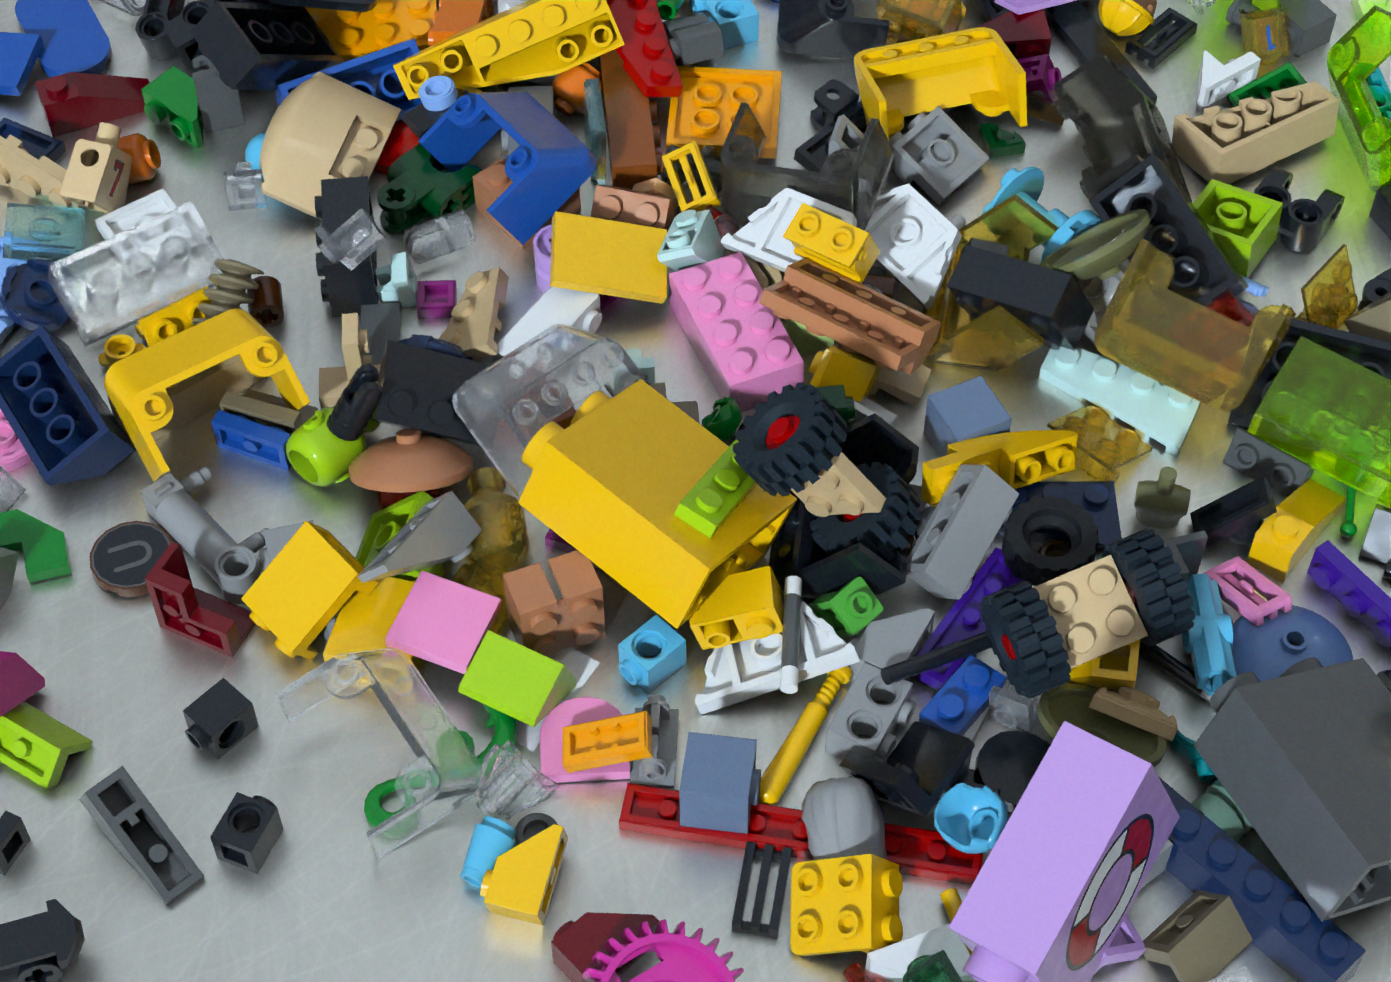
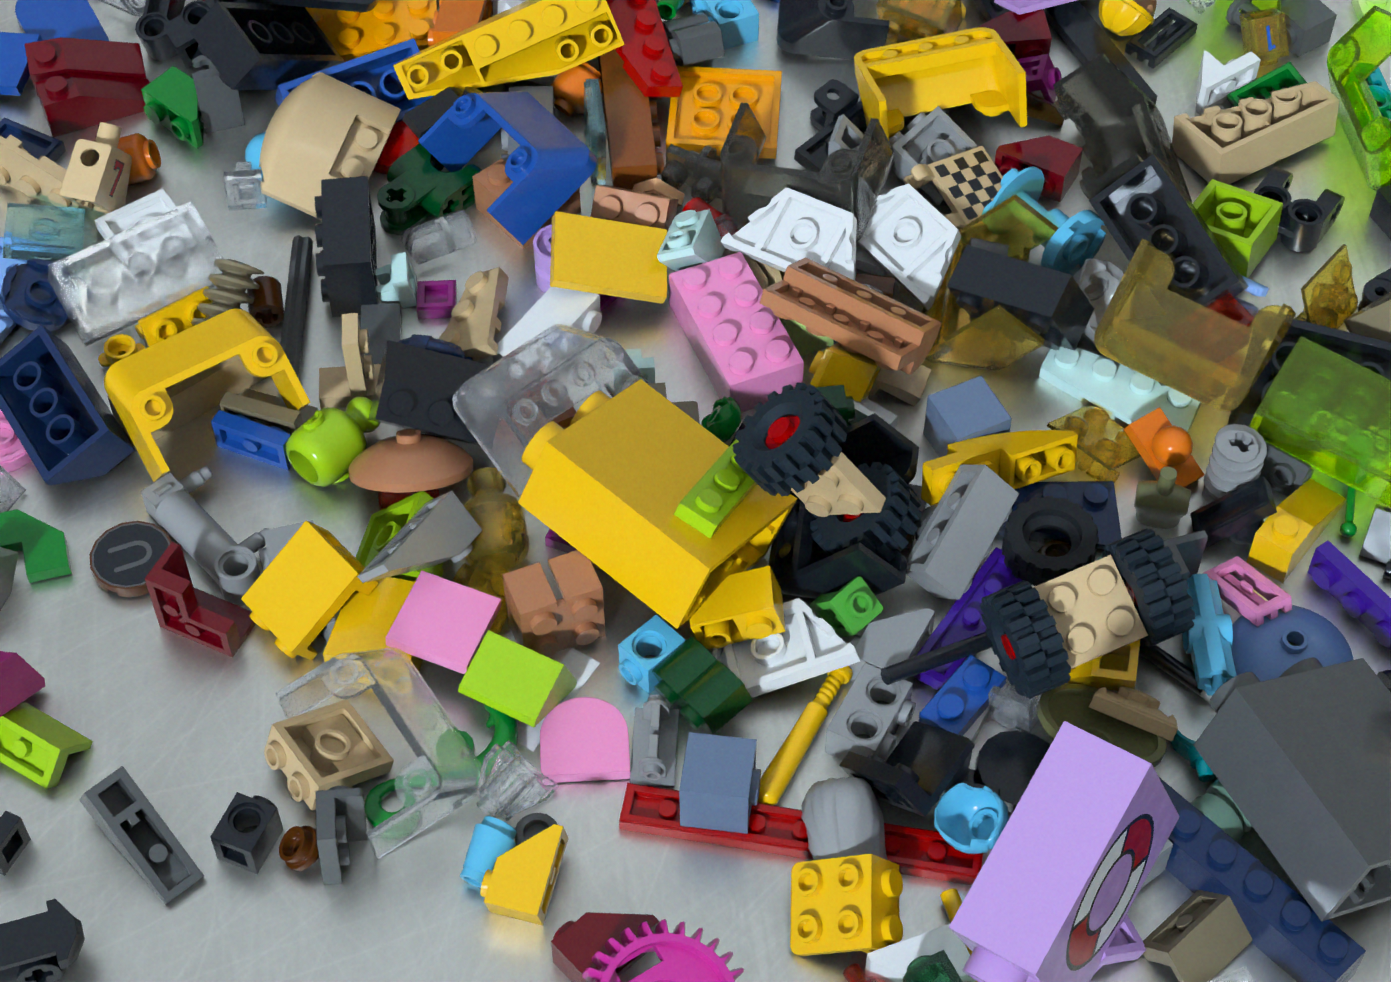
black brick [183,678,259,760] -> none
clear bracket [315,208,387,271] -> none
black hinge [327,363,383,441] -> none
light blue tile [418,76,458,111] -> none
light orange plate [562,711,653,773] -> none
yellow tile [662,141,721,212] -> none
black tile [732,842,792,938] -> none
dark grey bar [780,576,802,694] -> none
yellow hinge [783,203,881,284] -> none
dark green tile [979,123,1026,158] -> none
olive dish [1040,209,1151,281] -> none
none -> dark red slope [25,37,146,97]
none -> tan plate [264,699,394,811]
none -> reddish brown plate [279,826,319,871]
none -> dark grey axle [280,235,313,377]
none -> dark grey bracket [315,786,368,885]
none -> dark green brick [652,636,753,735]
none -> tan flag [903,146,1003,232]
none -> dark red slope [994,135,1083,202]
none -> orange tile [1124,407,1204,488]
none -> light grey piece [1202,424,1267,504]

